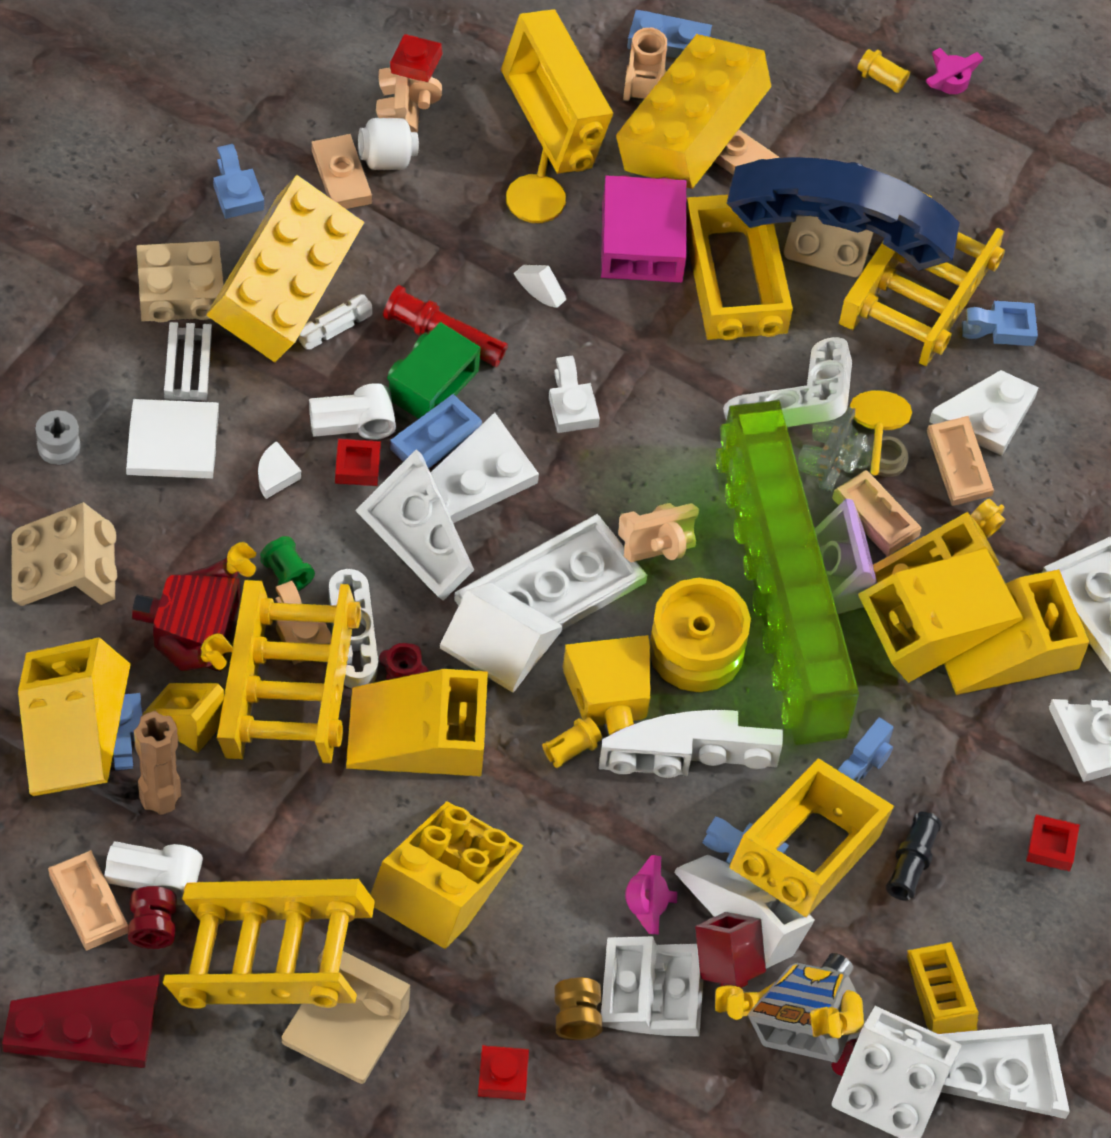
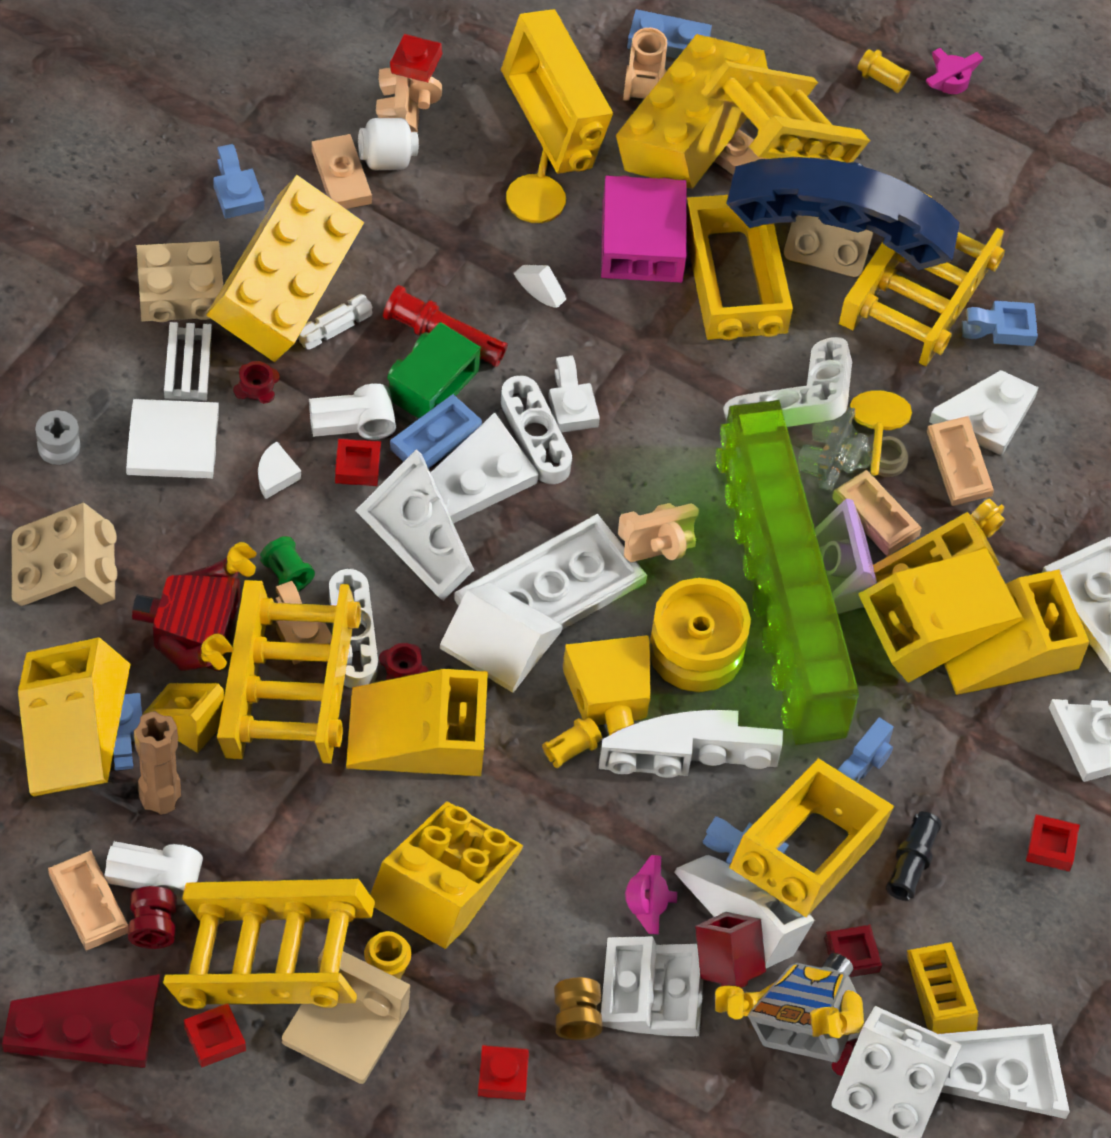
none -> red plate [184,1003,246,1068]
none -> dark red plate [233,361,280,404]
none -> yellow cone [364,931,411,979]
none -> white beam [501,376,572,484]
none -> yellow fence [701,61,871,163]
none -> dark red tile [824,924,882,978]

